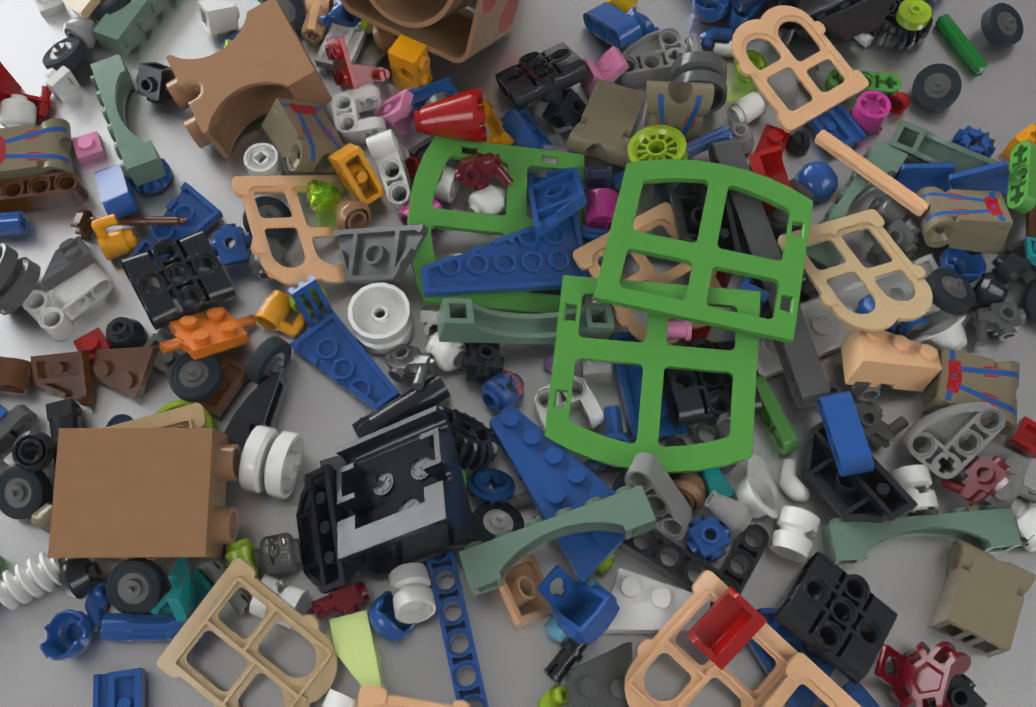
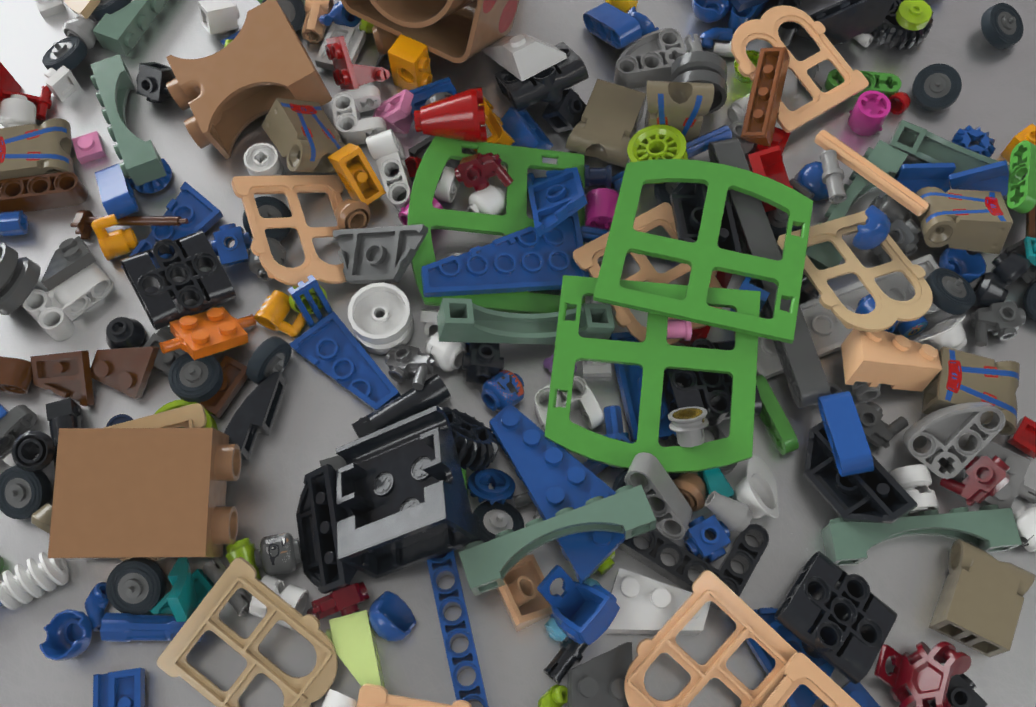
black cone [60,558,102,600] -> none
red plate [73,327,111,366] -> none
white wheel [239,425,305,499] -> none
clear neon green cone [307,180,342,213] -> none
white wheel [389,562,436,624] -> none
bright pink slope [580,46,629,98] -> none
red panel [686,586,767,670] -> none
white wheel [768,506,820,563] -> none
white arm [779,459,810,503] -> none
black piece [787,131,810,153] -> none
blue plate [807,103,866,156] -> none
green axle [935,14,988,74] -> none
none -> white wedge [483,34,567,81]
none -> light grey piece [667,406,709,447]
none -> dark orange slope [740,47,790,146]
none -> light grey pin [819,150,847,204]
none -> blue hair [852,205,891,250]

